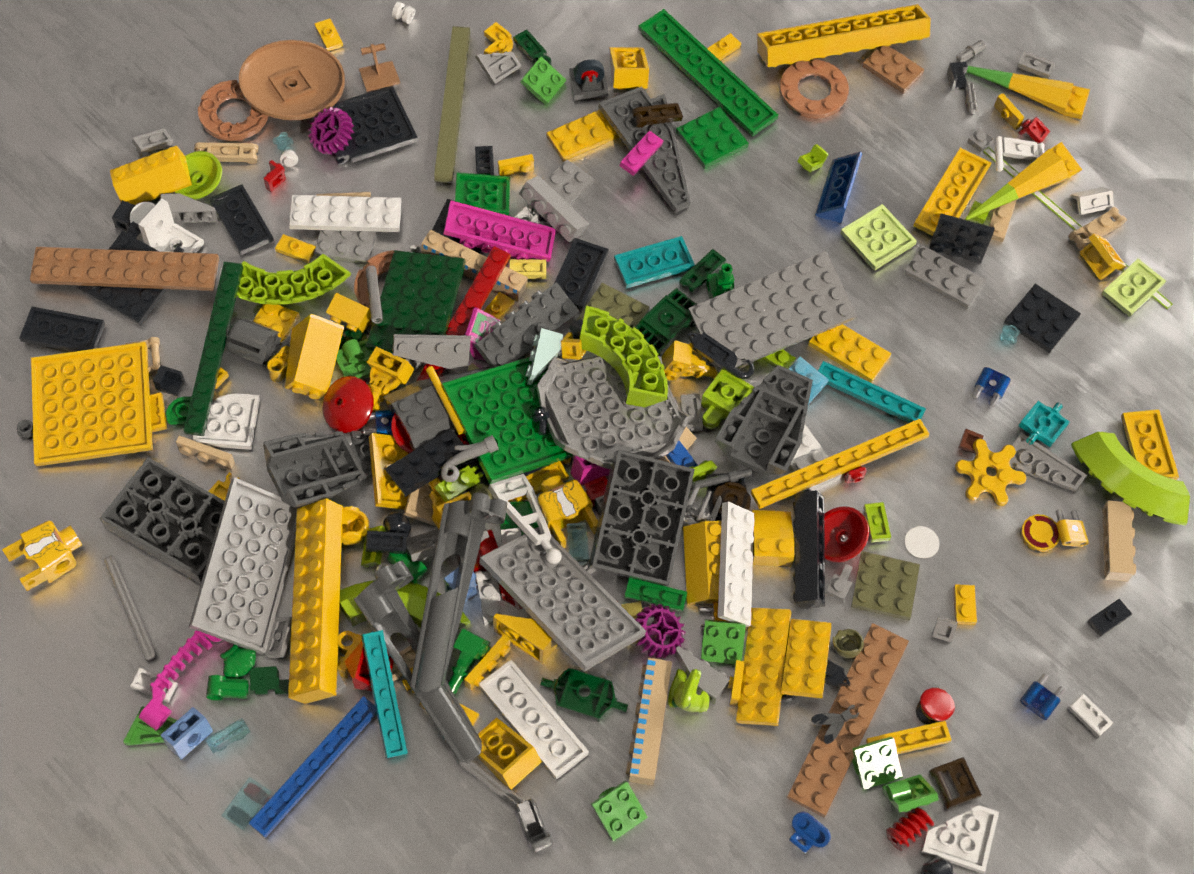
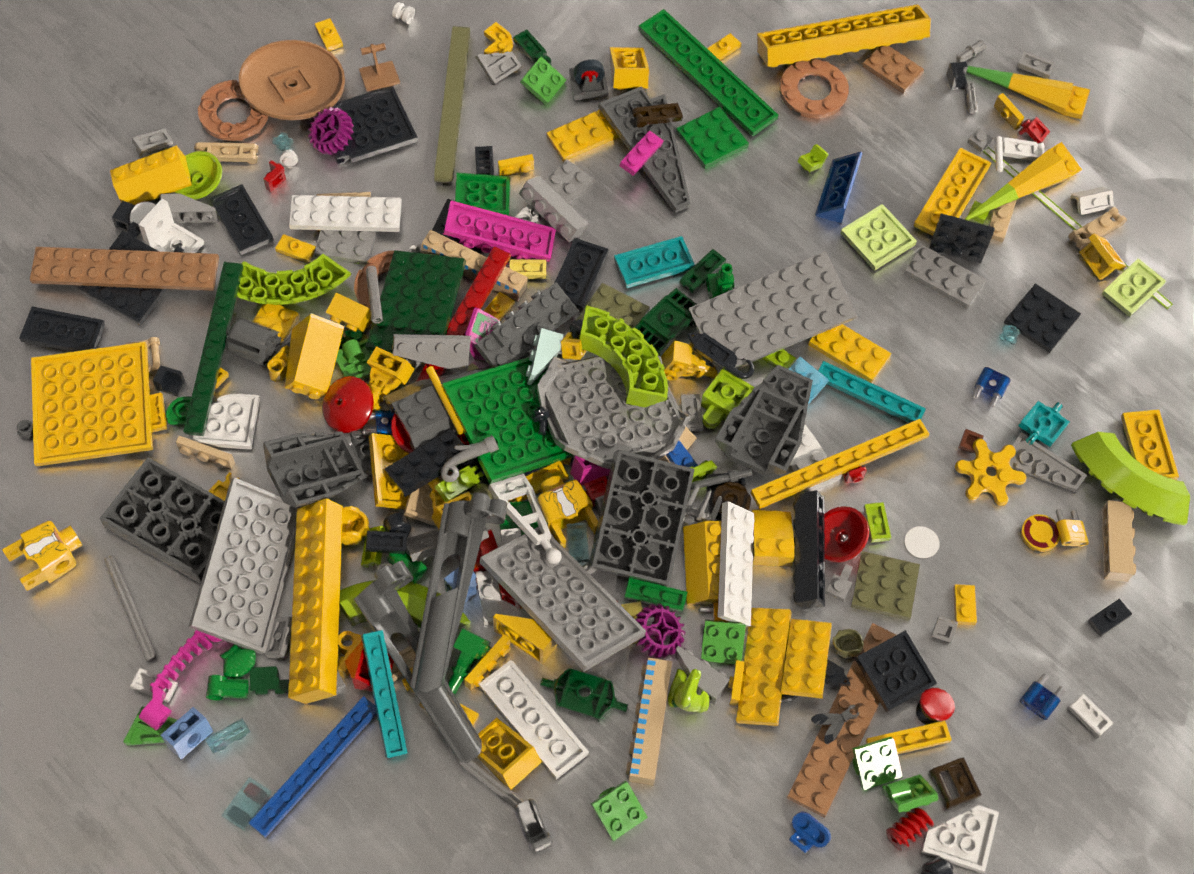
none -> black plate [854,630,937,712]

